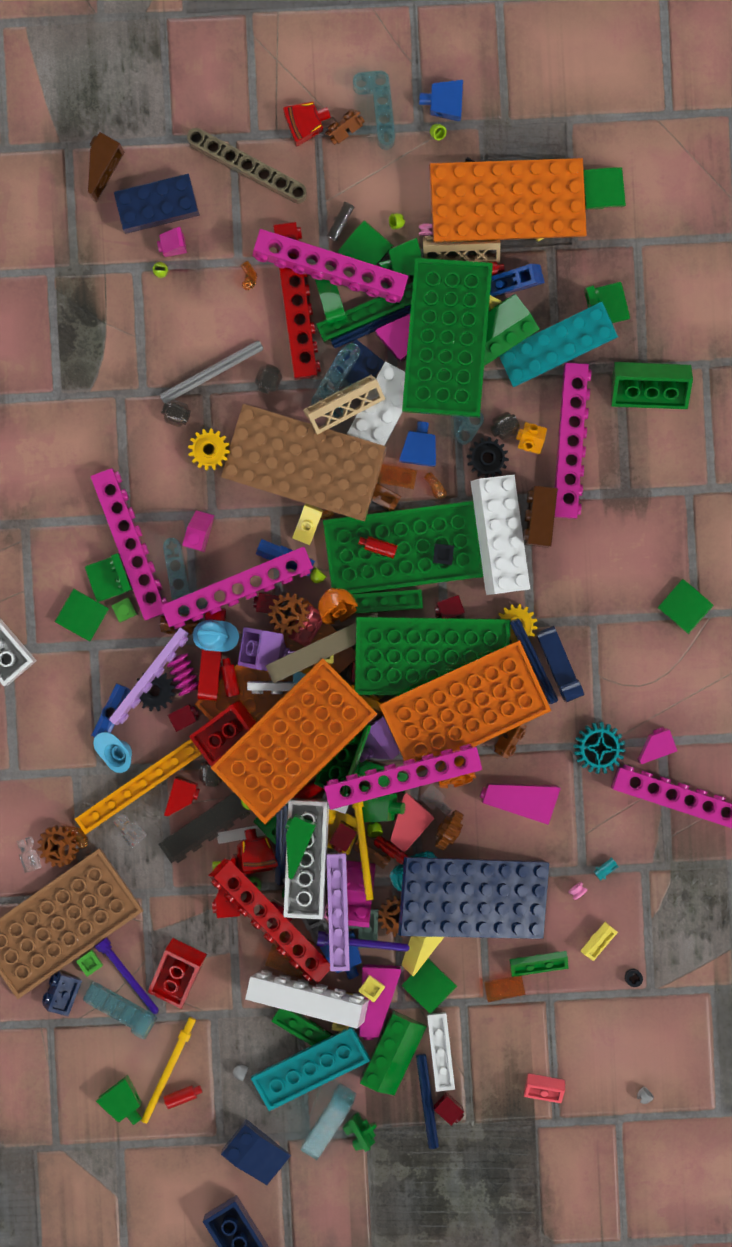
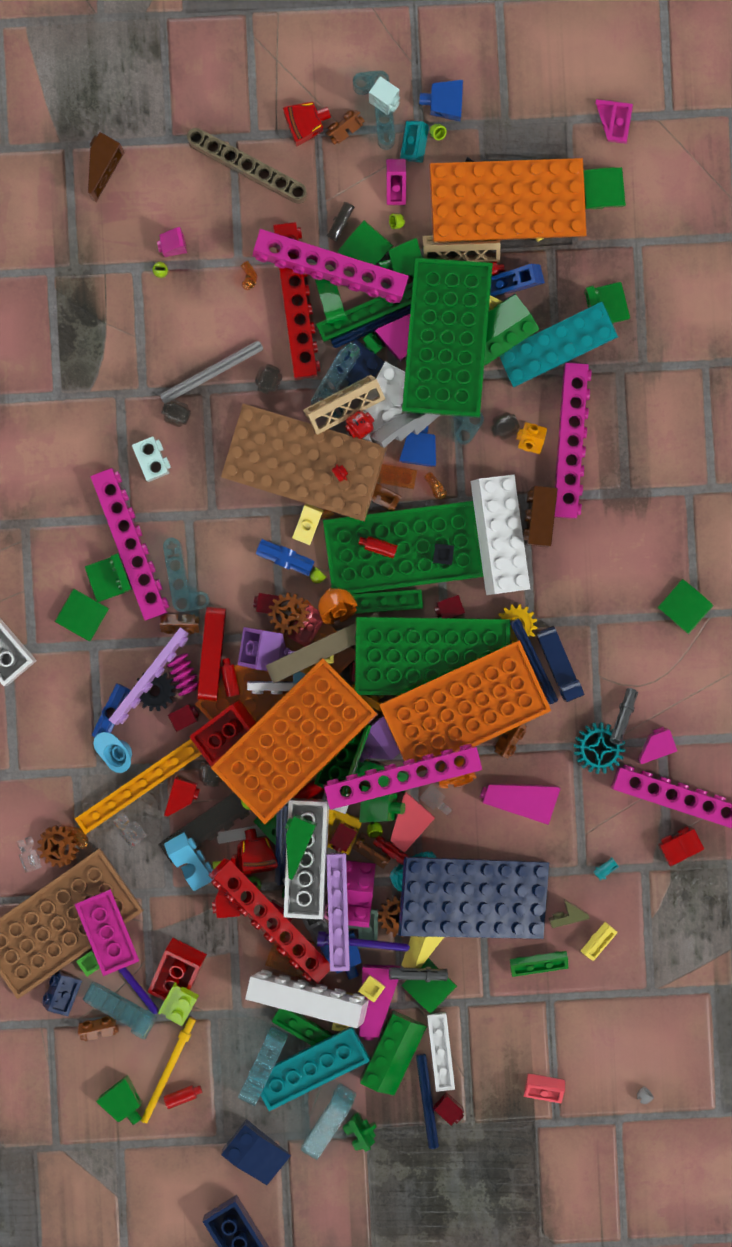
bright green plate [111,597,138,623] -> none
dark blue brick [114,173,200,234] -> none
dark pink brick [161,547,313,629] -> none
dark pink slope [182,510,215,552] -> none
yellow gear [188,428,230,471] -> none
medium azure piece [193,620,239,652] -> none
light grey hinge [233,1064,249,1082] -> none
yellow bar [352,788,374,901] -> none
bright pink bush [419,224,433,236] -> none
dark orange gear [435,810,464,851] -> none
black gear [466,437,509,478] -> none
clear orange plate [484,976,526,1002] -> none
bright pink bush [568,882,587,900] -> none
green slope [611,362,693,409] -> none
black bush [625,969,643,987] -> none
none -> dark pink plate [74,889,139,976]
none -> dark orange hinge [78,1015,119,1042]
none -> light aqua brick [132,436,171,482]
none -> lime plate [158,982,199,1026]
none -> medium azure arch [164,833,213,891]
none -> clear light blue beam [238,1026,289,1106]
none -> red plate [331,464,348,482]
none -> red head [345,410,374,439]
none -> green plate [363,332,386,354]
none -> light aqua brick [369,76,400,115]
none -> light grey slope [370,412,440,448]
none -> dark pink slope [386,159,406,205]
none -> dark grey pin [389,967,448,982]
none -> teal slope [400,121,429,163]
none -> olive slope [549,899,590,928]
none -> dark pink wing [596,99,633,144]
none -> dark grey pin [610,688,638,745]
none -> red brick [658,826,704,866]

